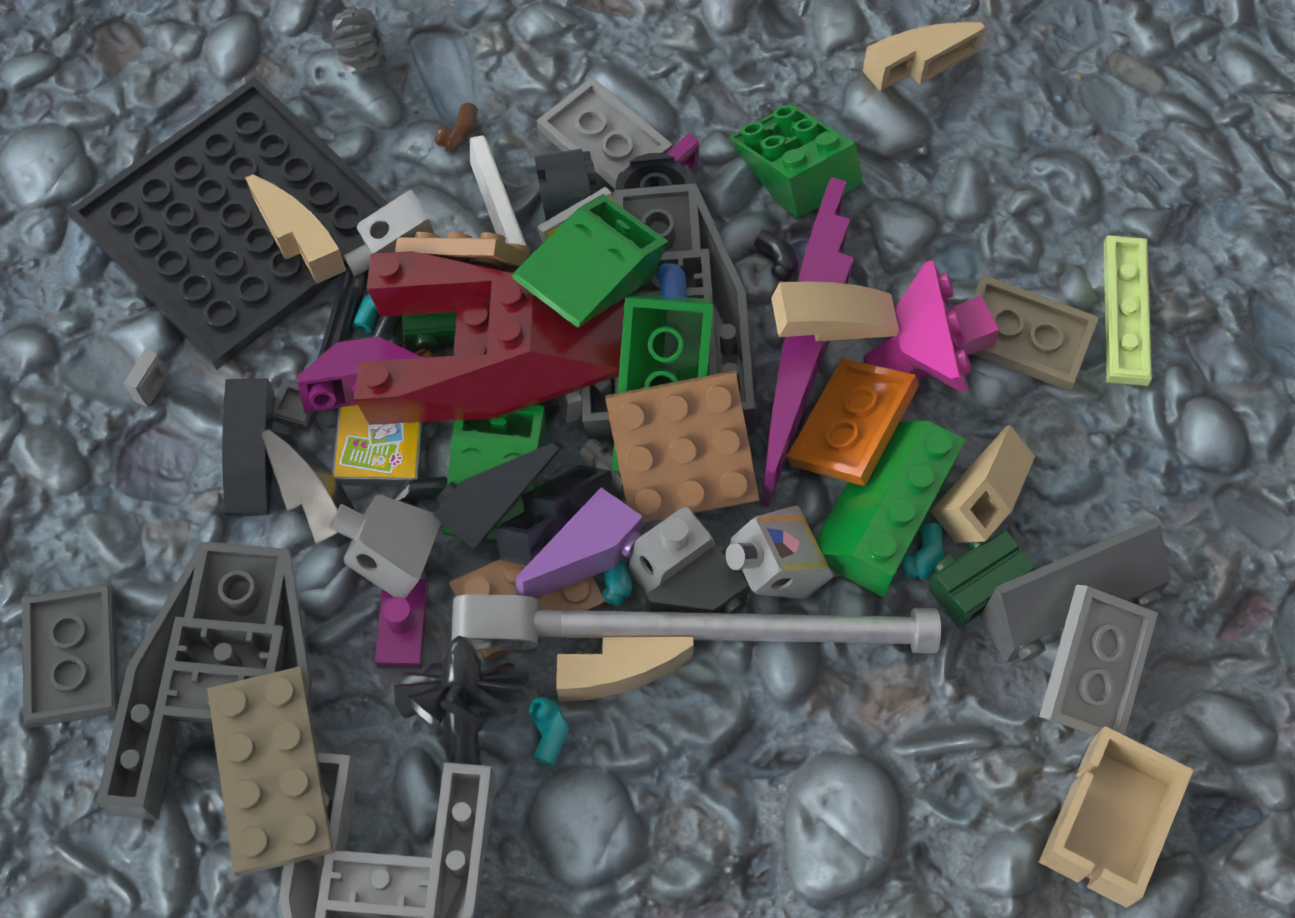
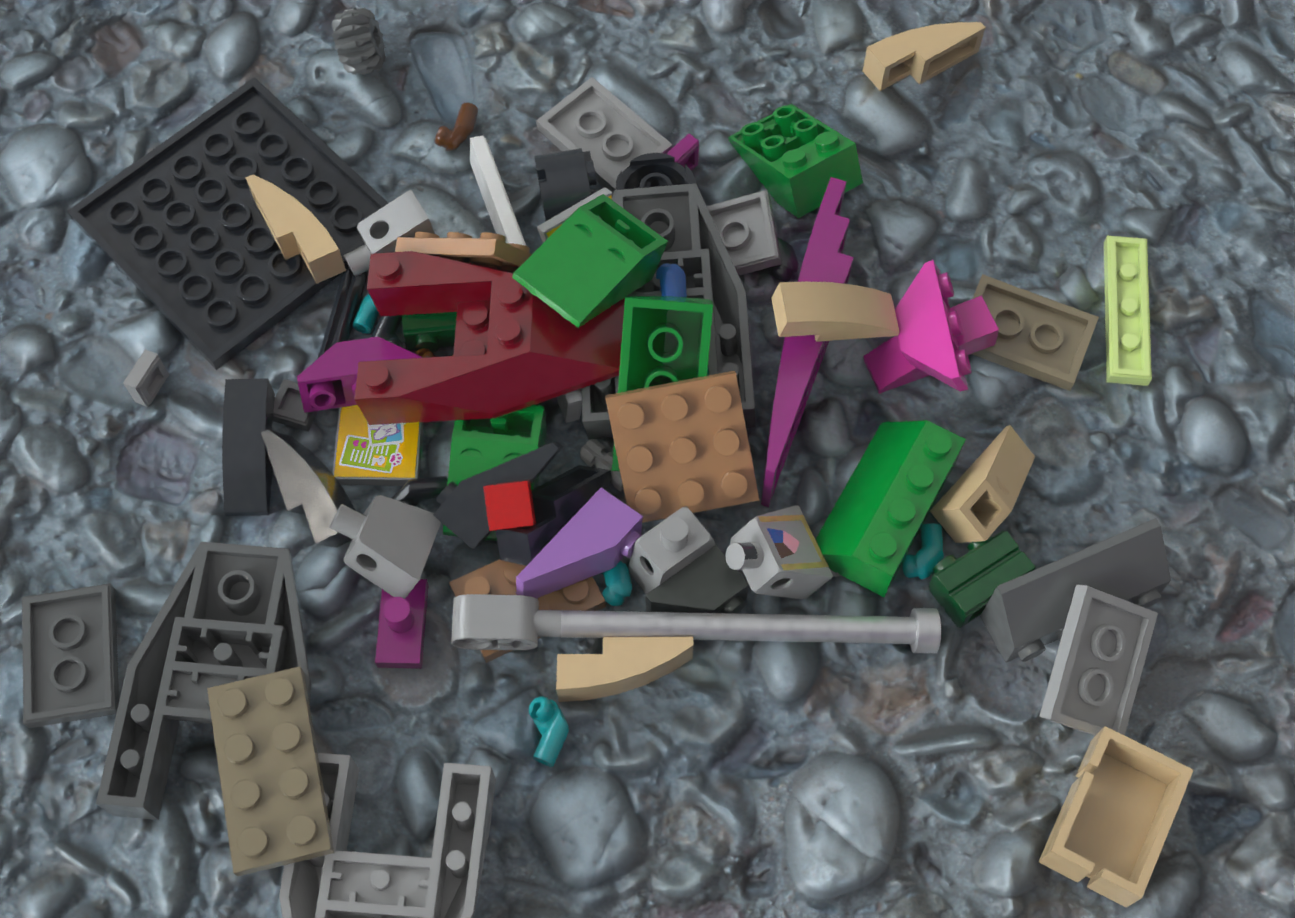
black piece [394,635,530,765] -> none
orange plate [786,358,919,486] -> none
none -> red tile [483,480,536,531]
none -> light grey tile [707,190,782,276]

